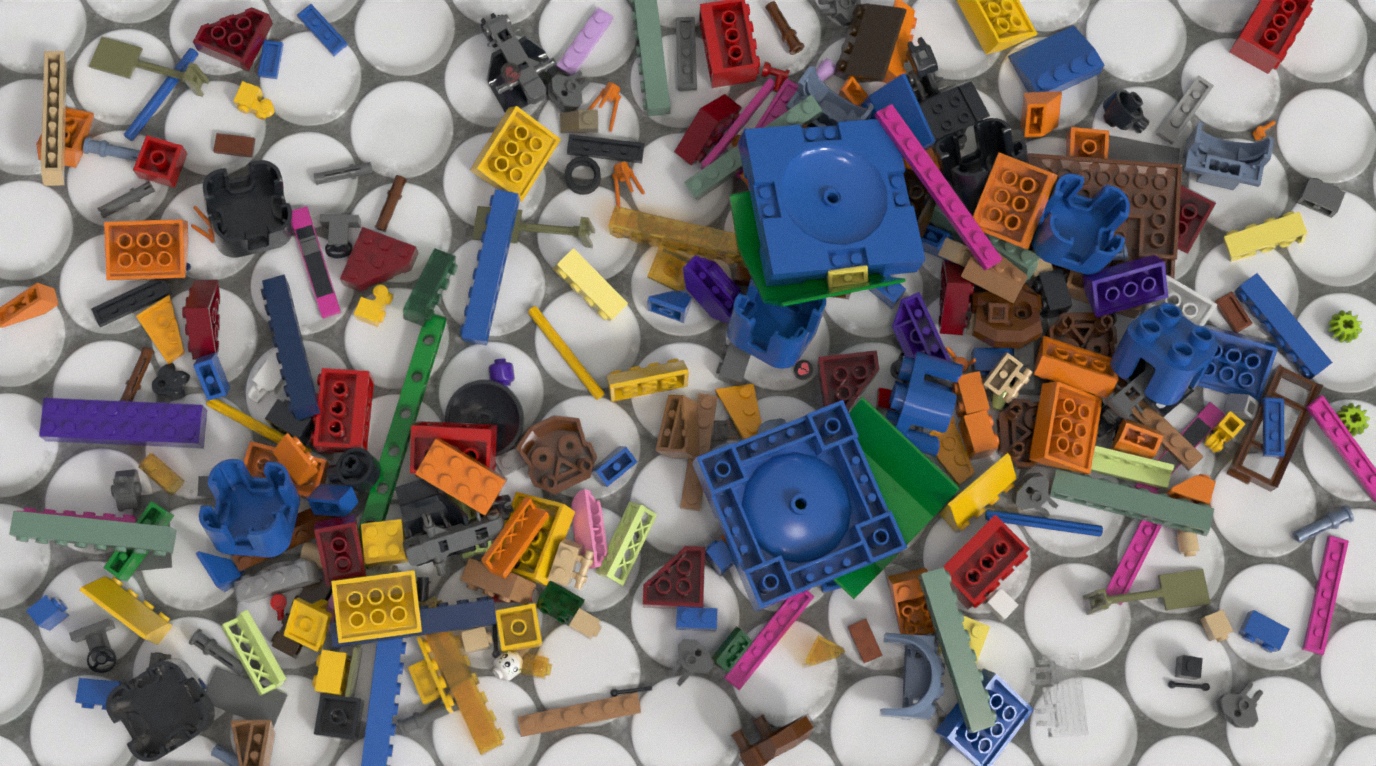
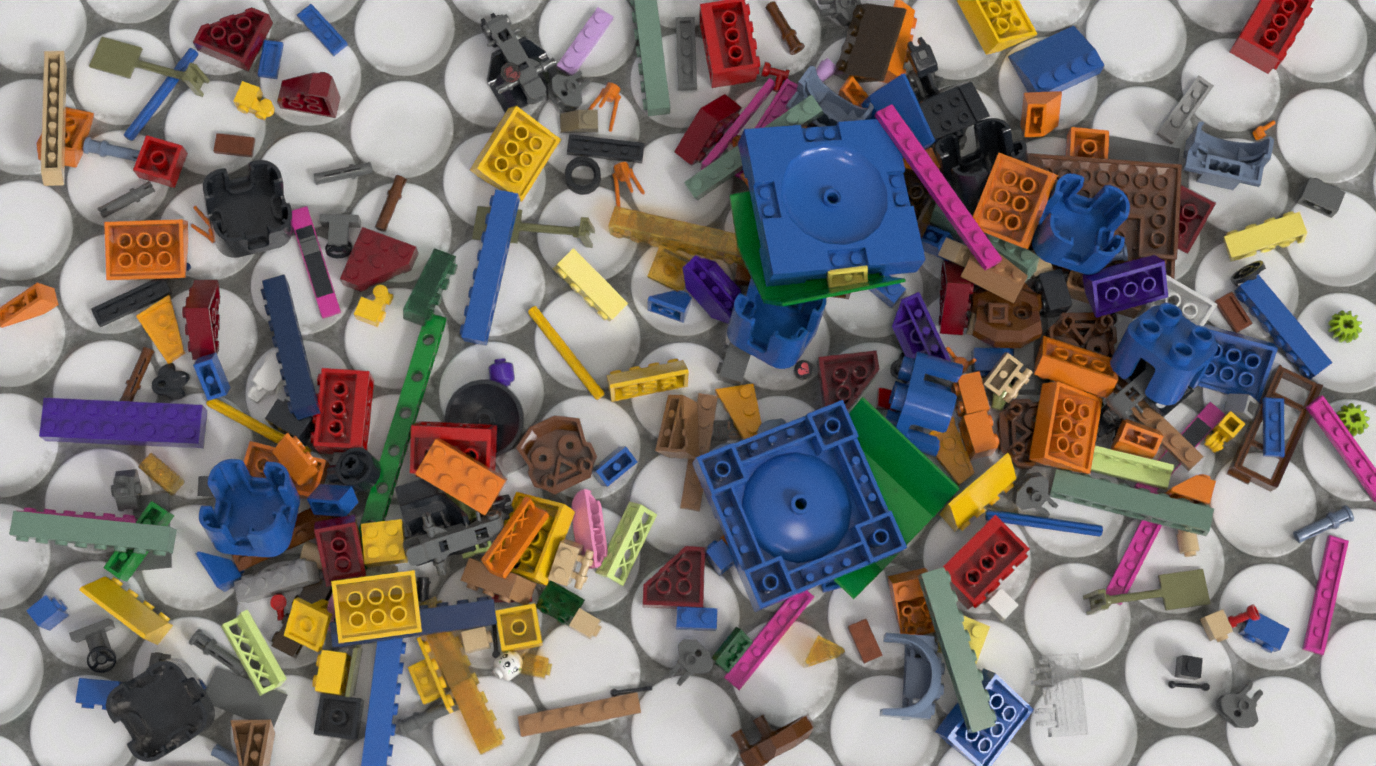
black piece [1103,89,1149,134] -> none
none -> dark red brick [277,72,341,118]
none -> red piece [1228,604,1260,628]
none -> black wheel [1230,260,1266,286]

